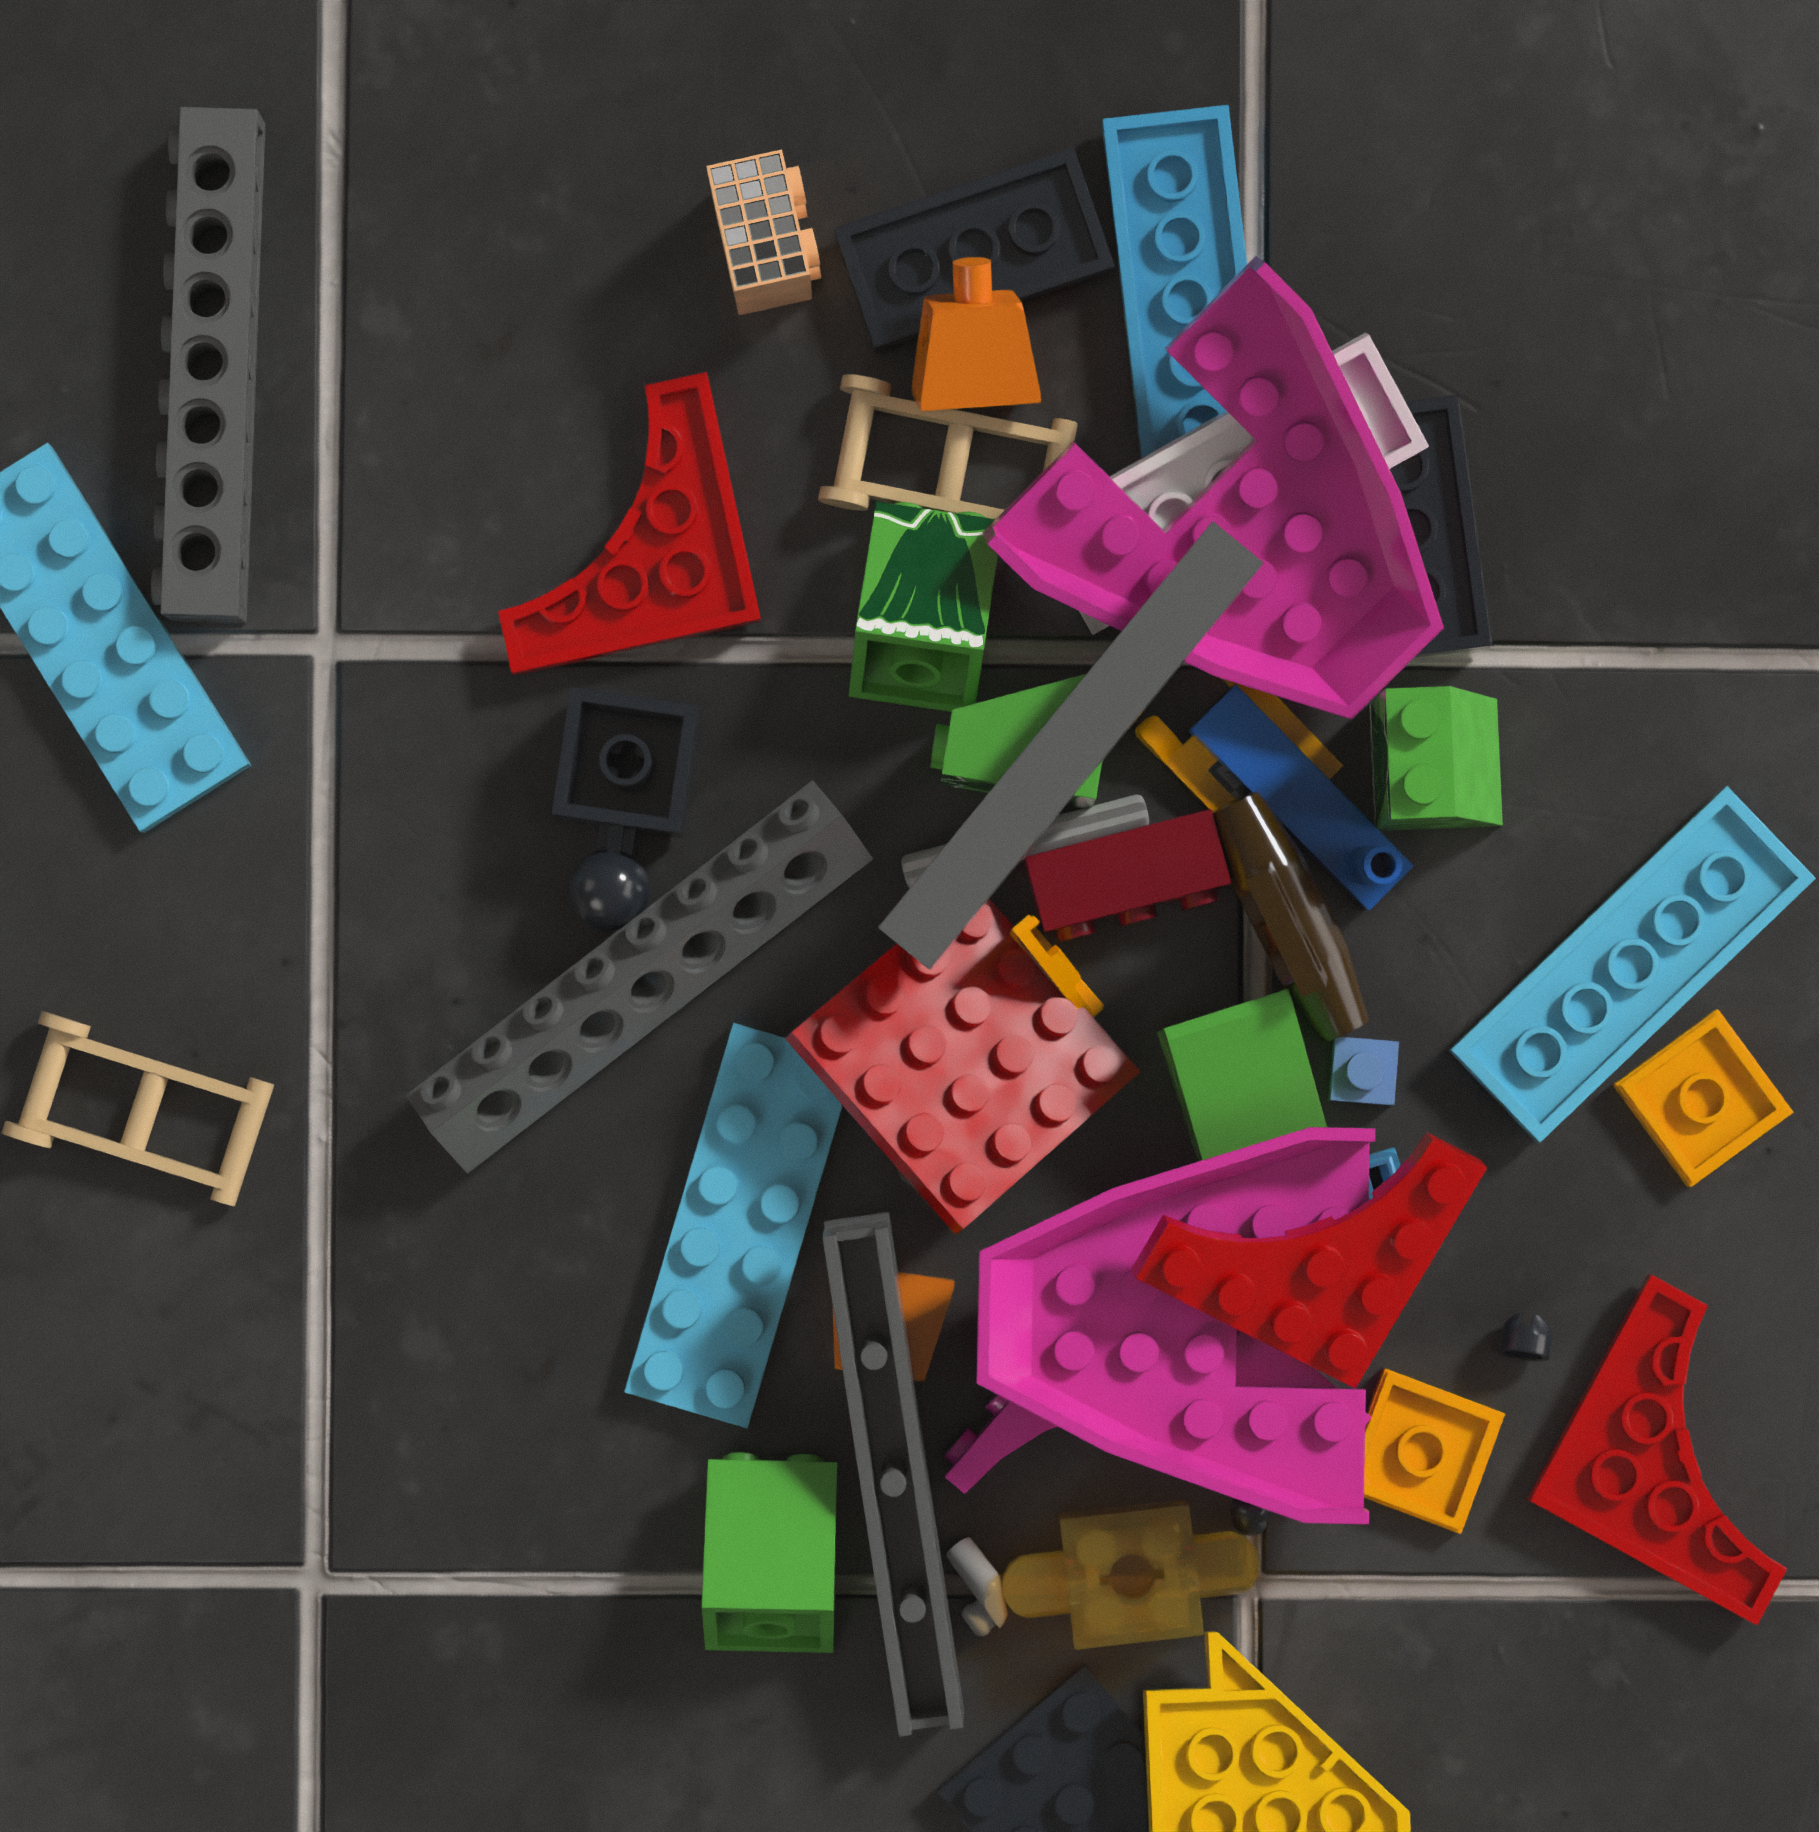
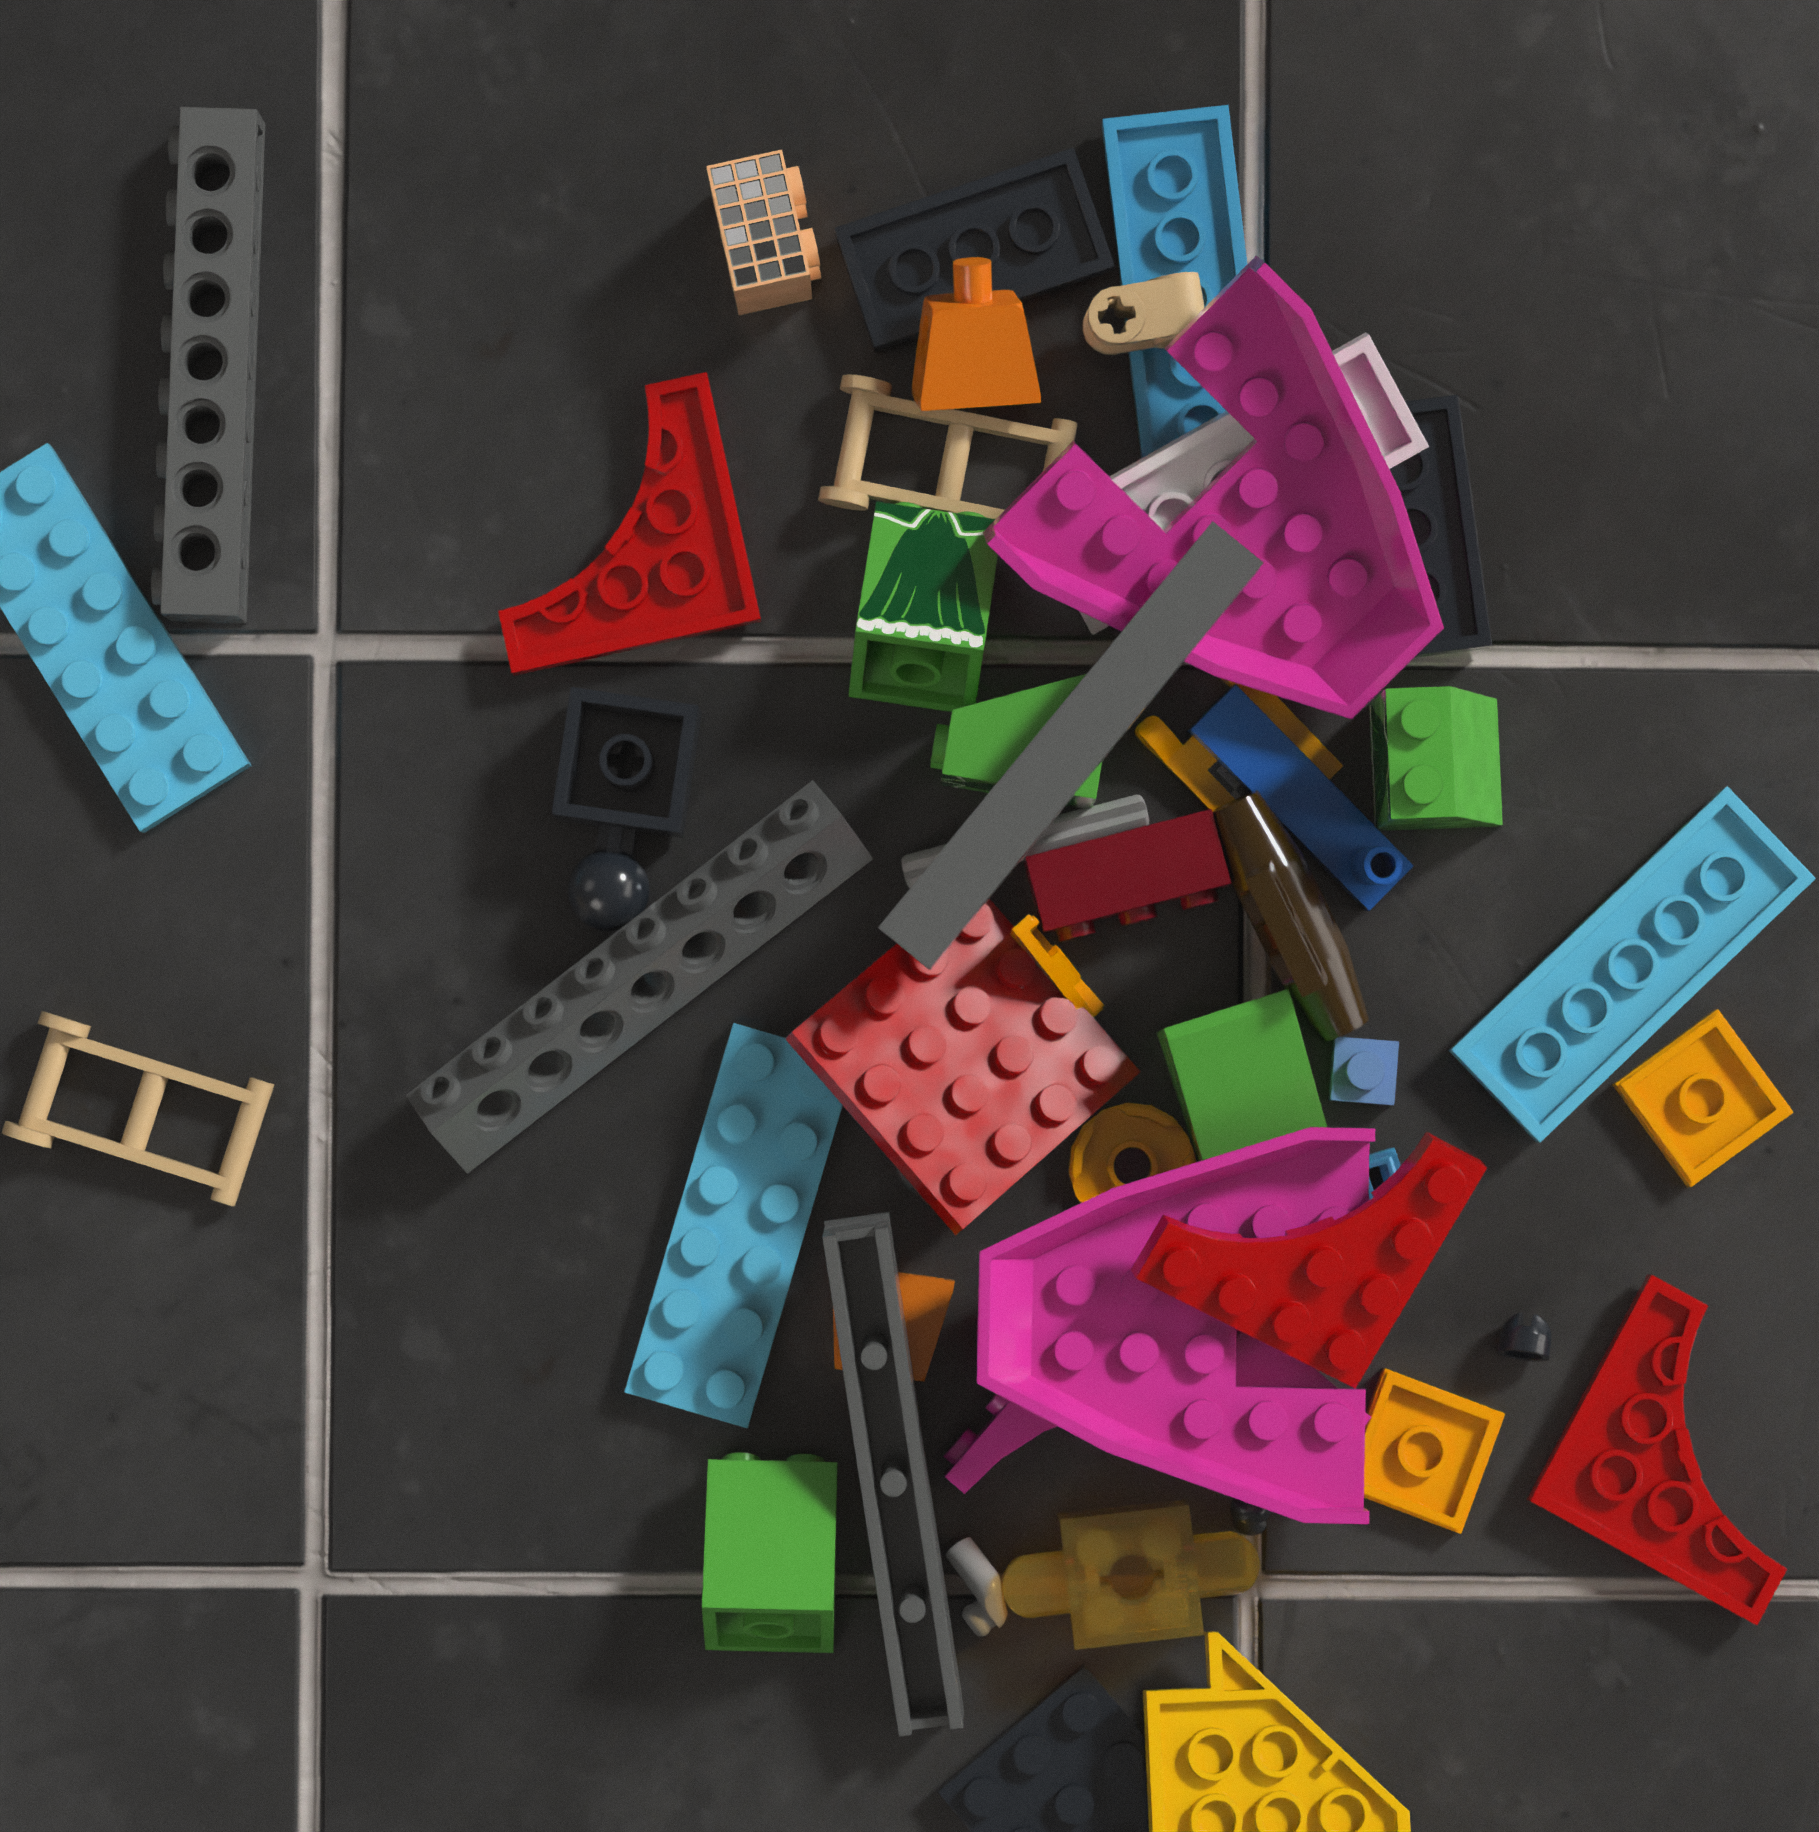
none -> light orange tile [1068,1103,1196,1203]
none -> tan piece [1083,272,1205,355]

